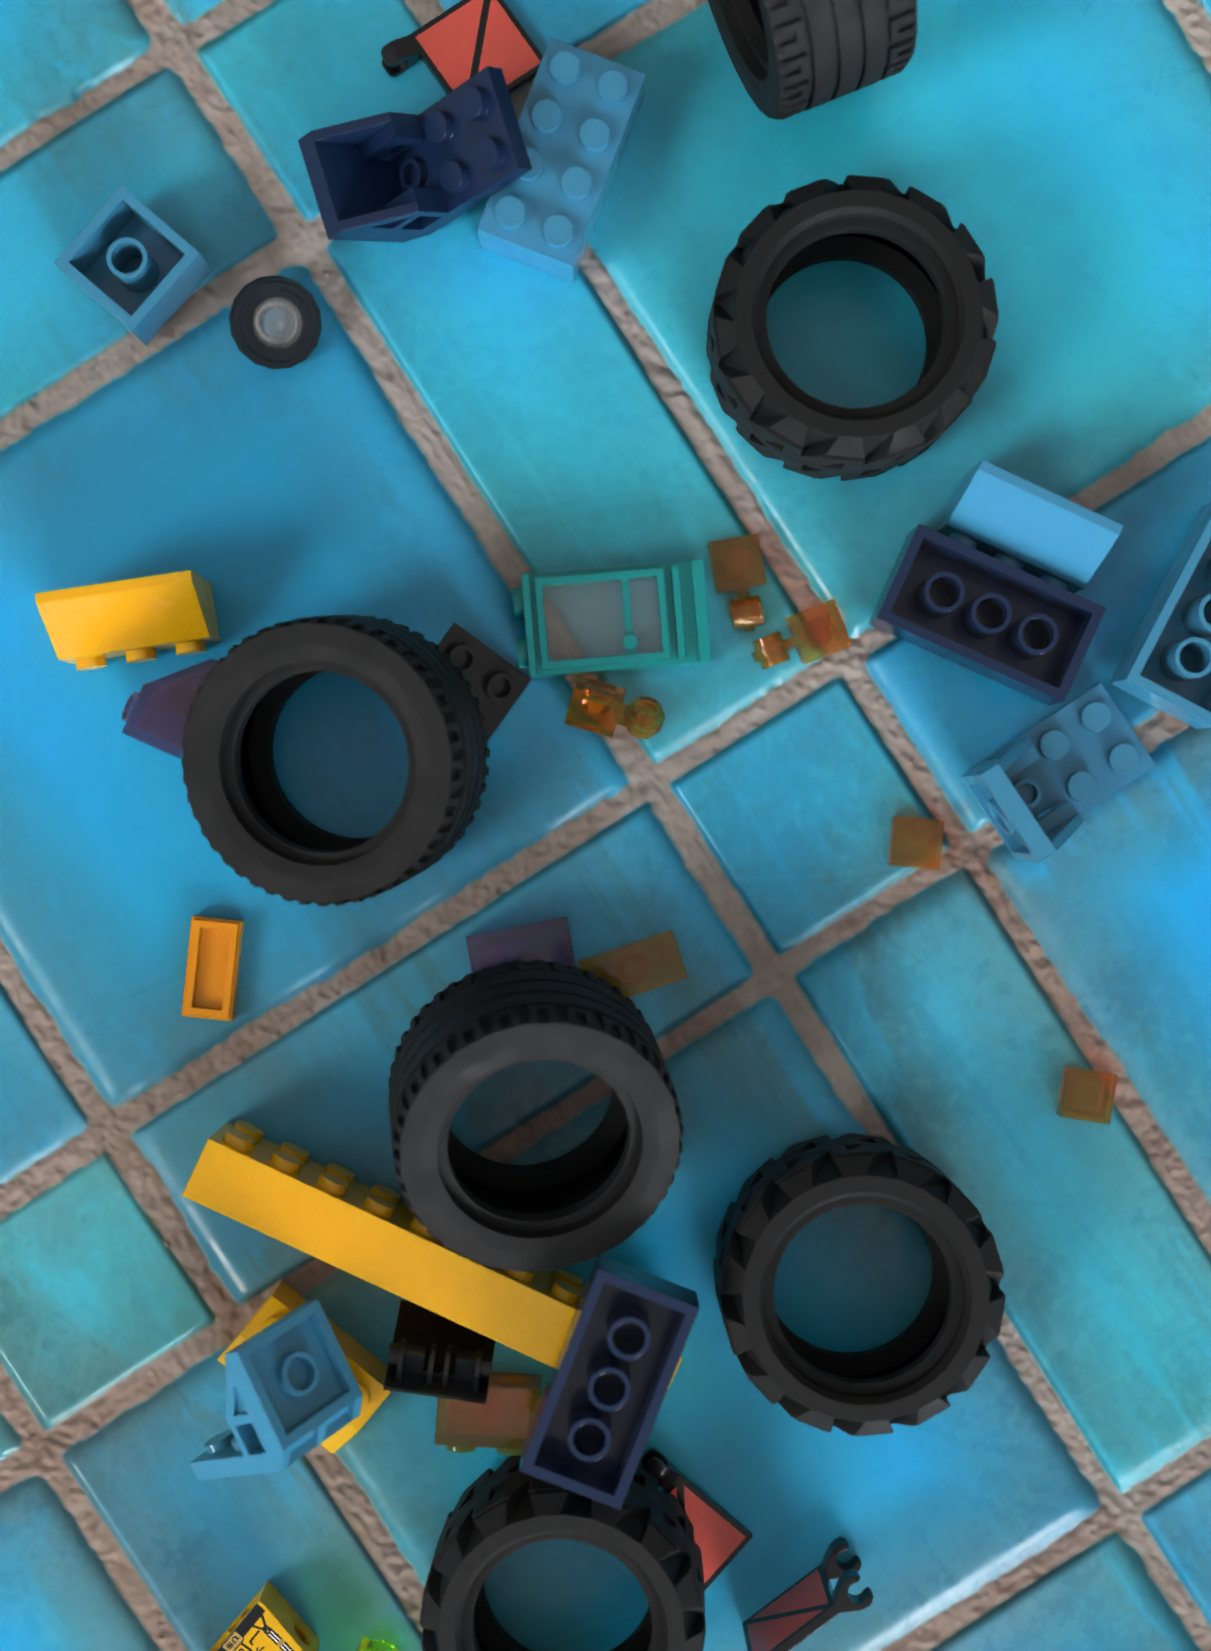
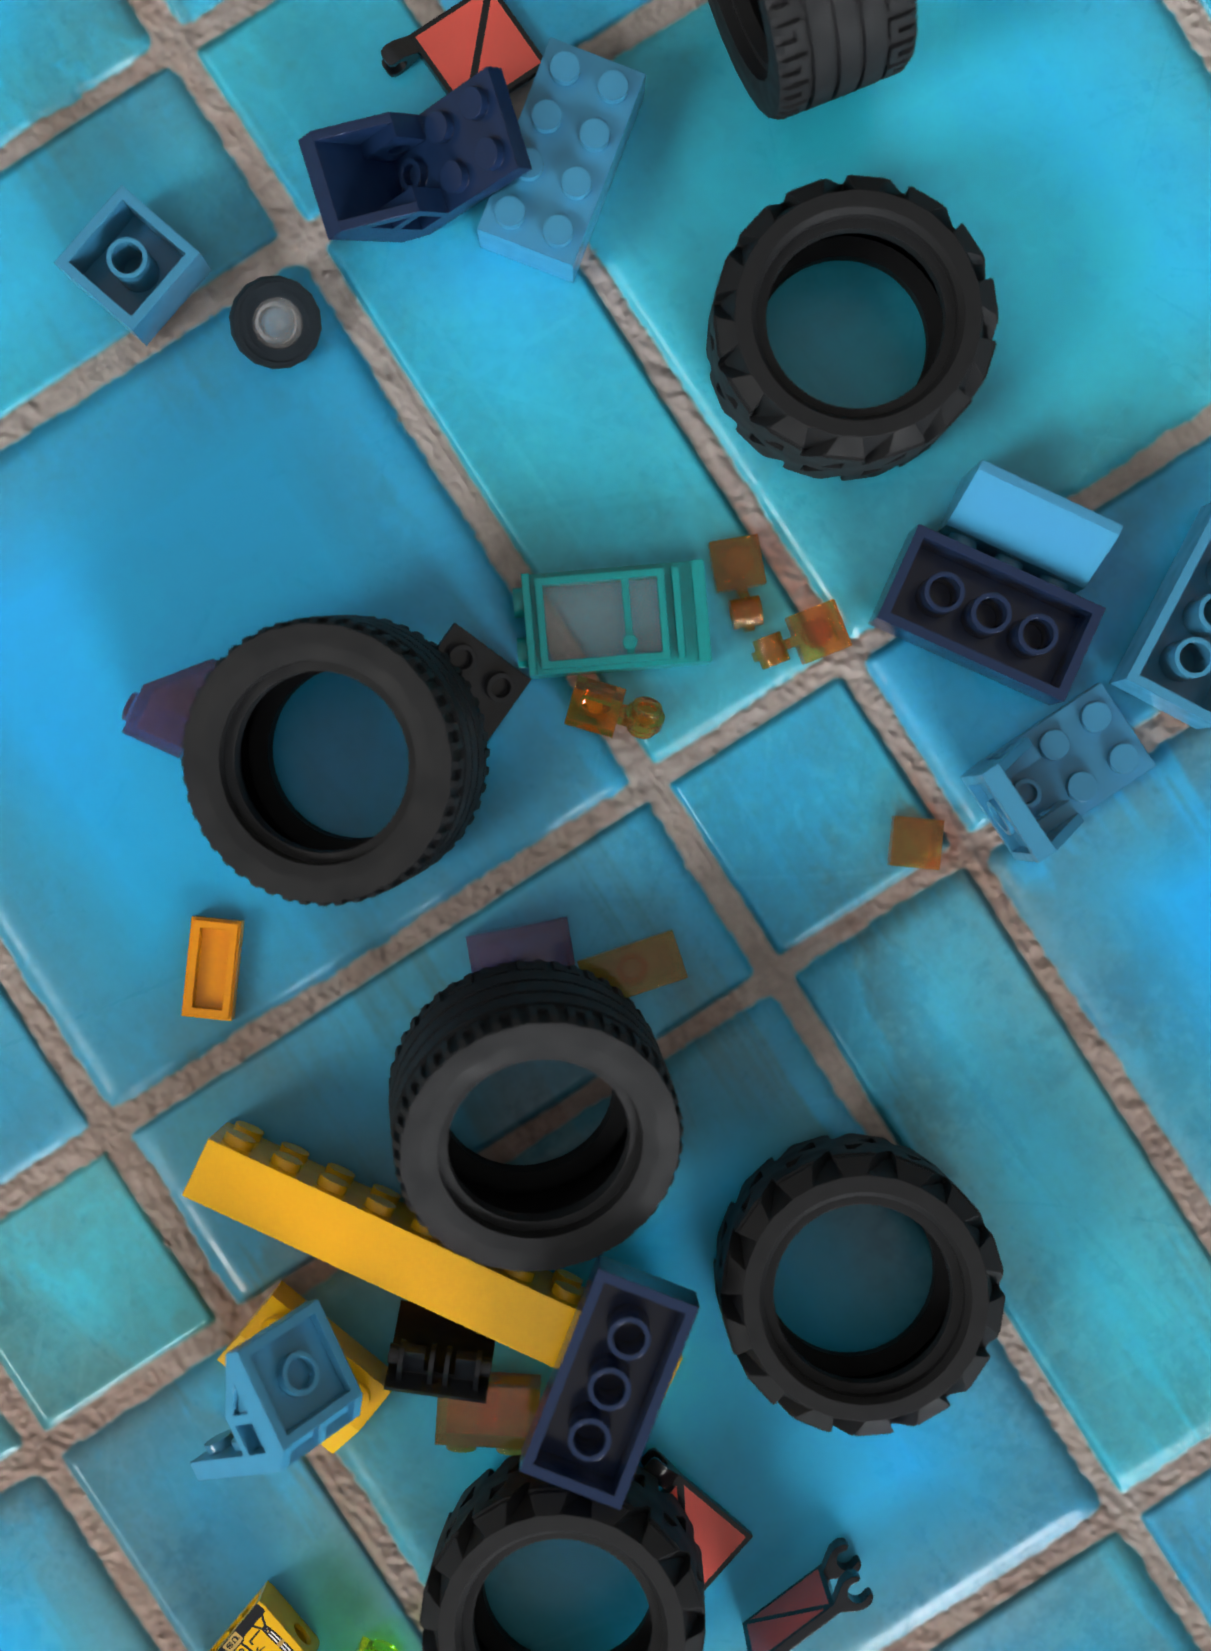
yellow slope [34,570,220,671] -> none
clear orange tile [1056,1065,1118,1125] -> none

